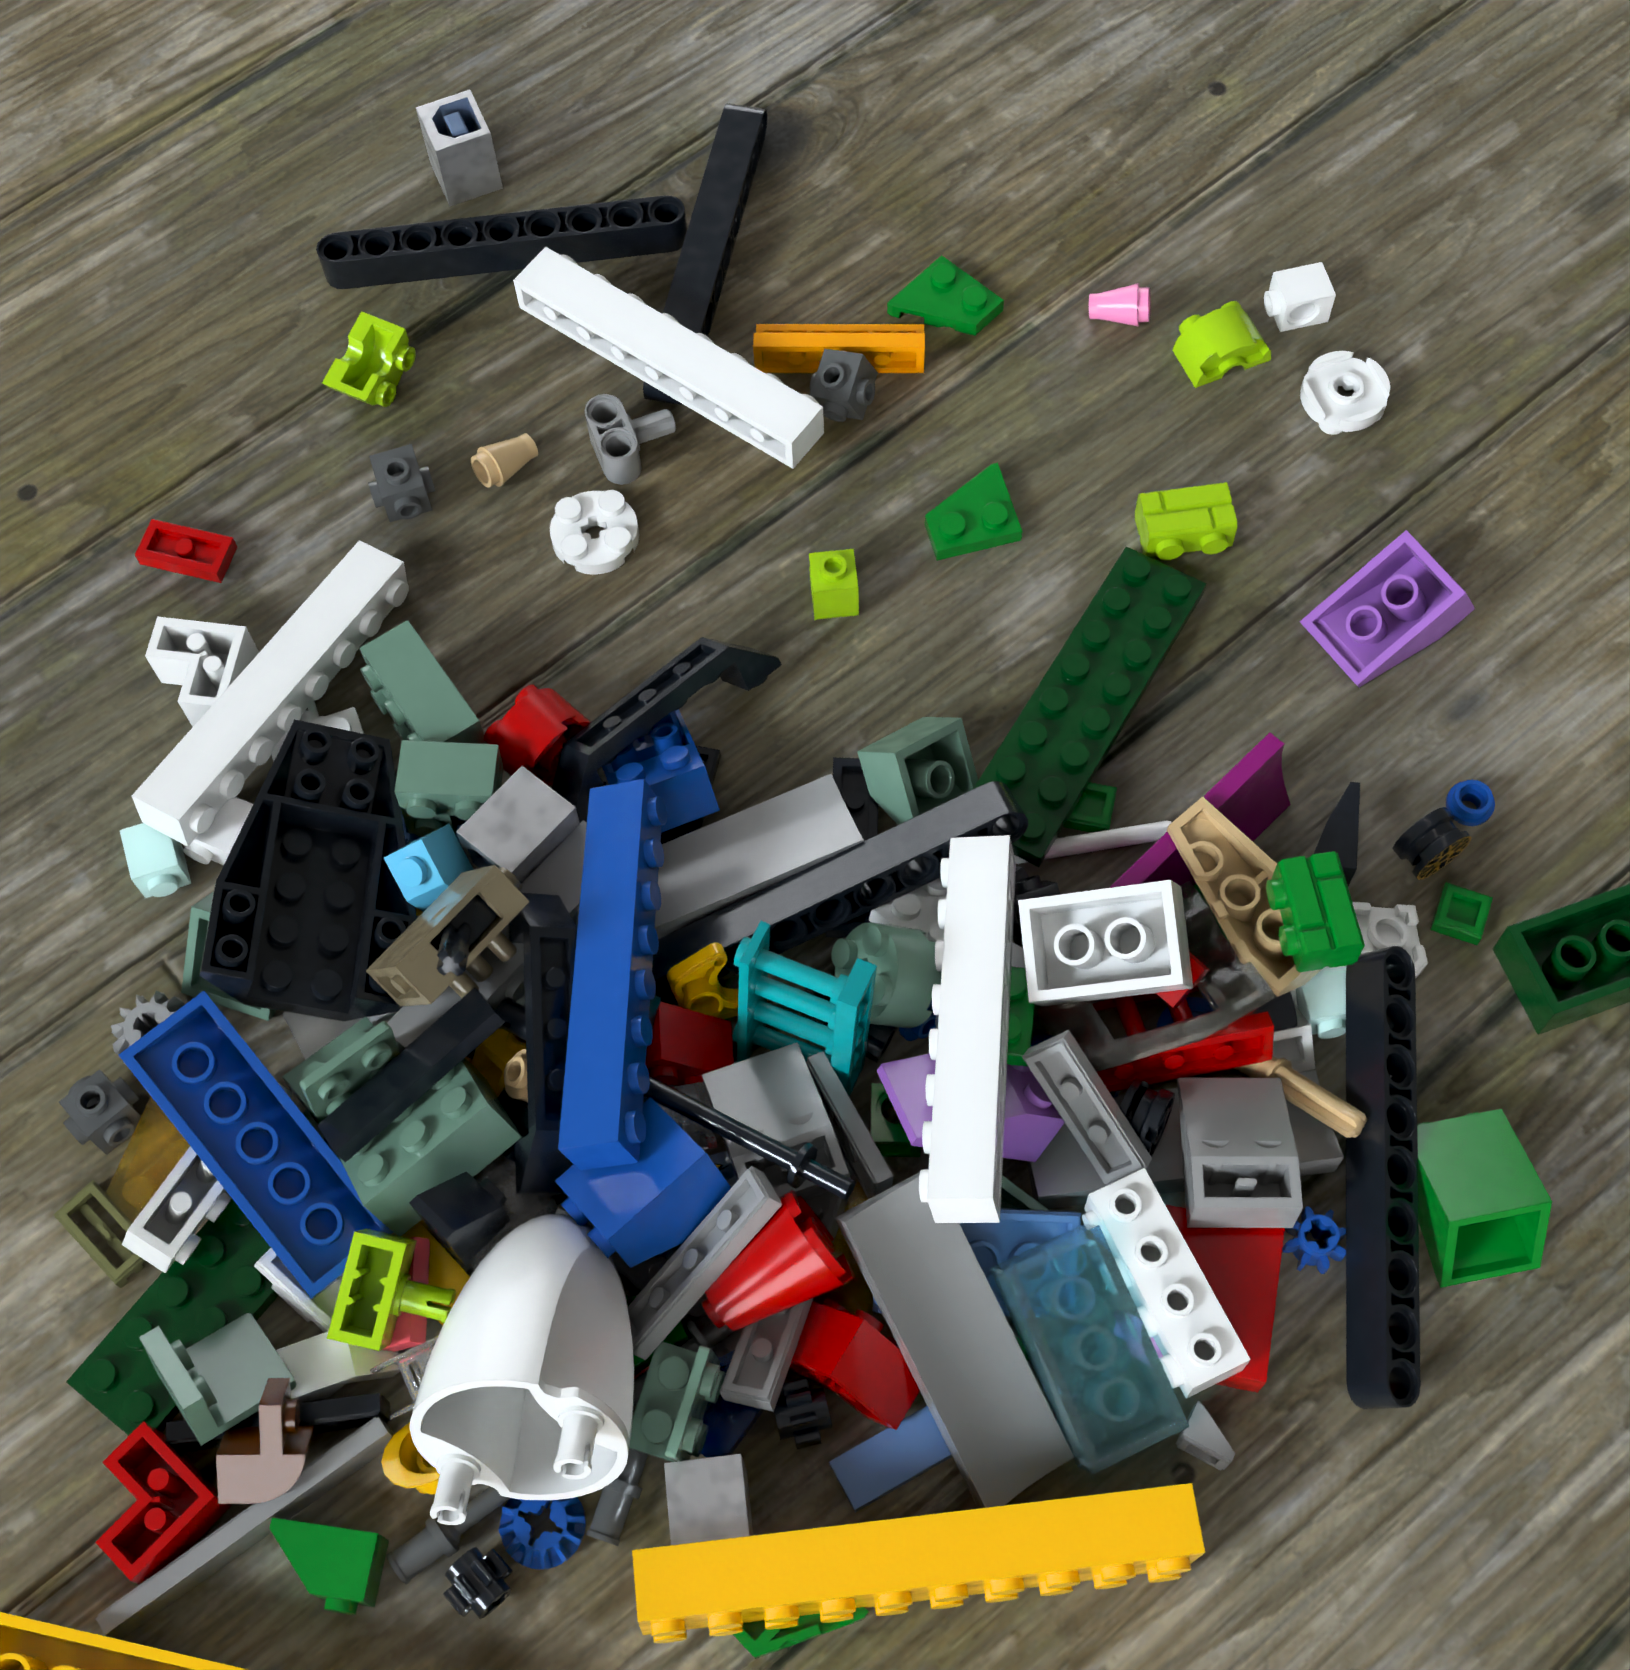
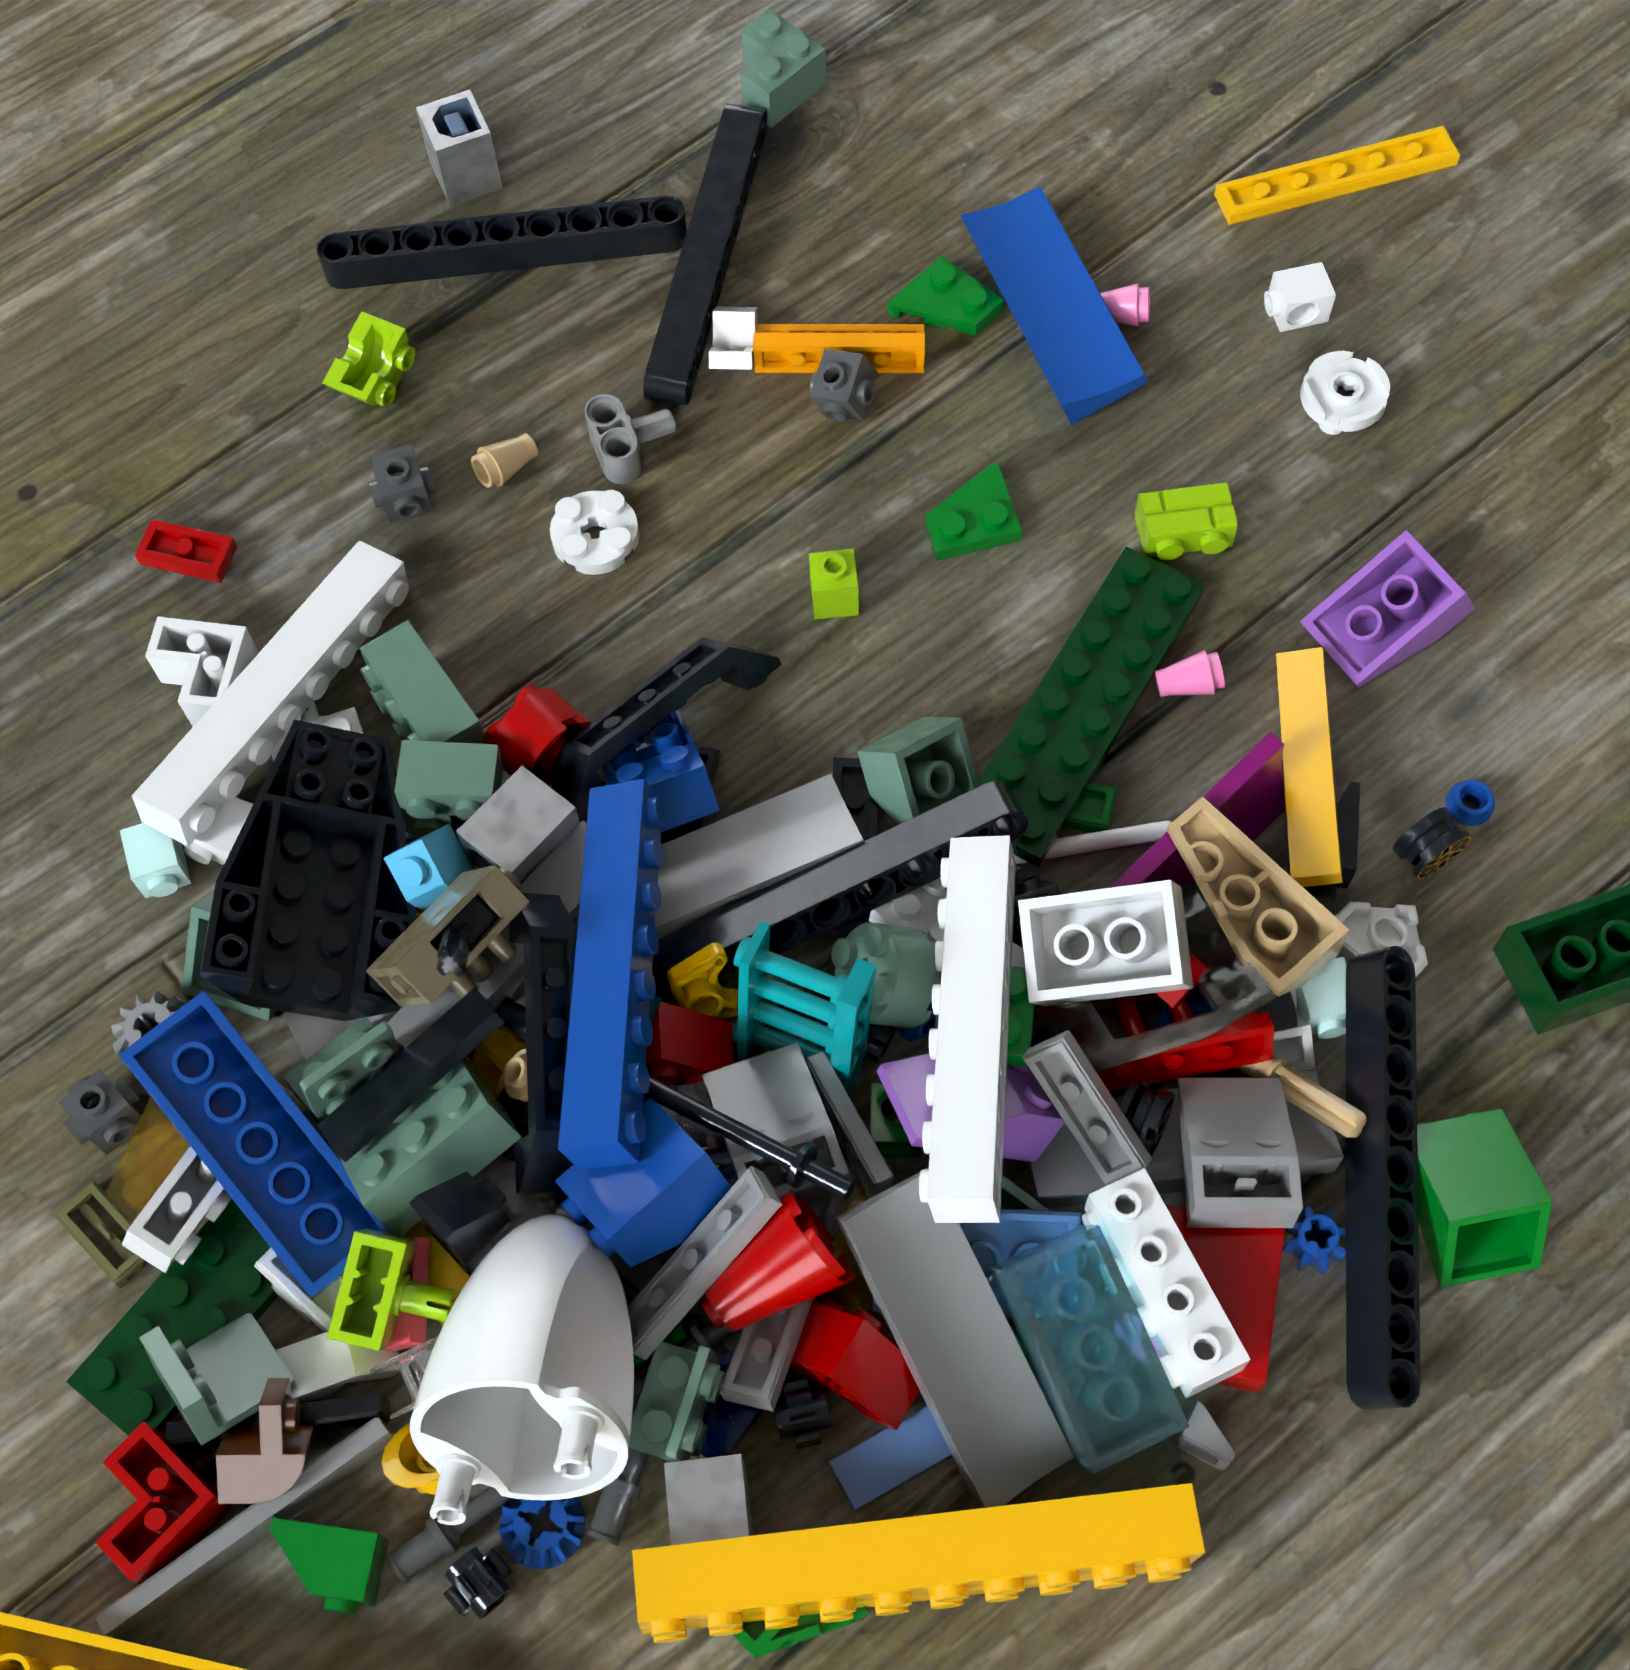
white brick [513,247,824,469] -> none
lime cylinder [1172,301,1271,388] -> none
green brick [1266,851,1365,973] -> none
green tile [1430,882,1493,945] -> none
none -> white slope [709,306,758,370]
none -> sand green brick [741,8,827,128]
none -> blue arch [960,186,1148,425]
none -> bright pink cone [1155,650,1225,697]
none -> yellow tile [1214,125,1460,225]
none -> yellow tile [1276,647,1343,887]

